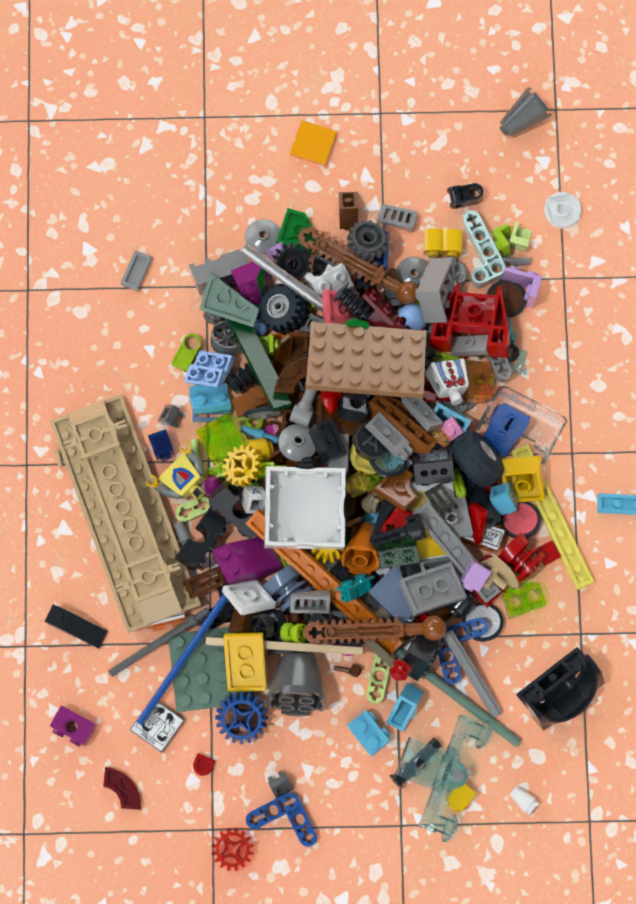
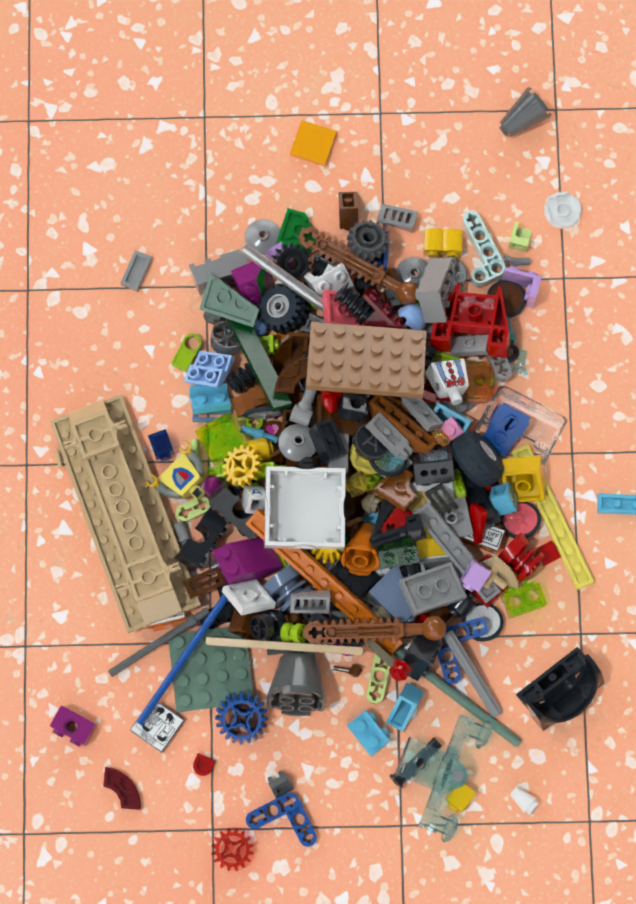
black slope [44,604,108,649] -> none
dark grey tile [158,405,184,428] -> none
yellow tile [223,633,268,692] -> none
teal hinge [334,573,375,602] -> none
green tile [343,318,369,329] -> none
black piece [447,183,483,209] -> none
lime bracket [492,223,511,257] -> none

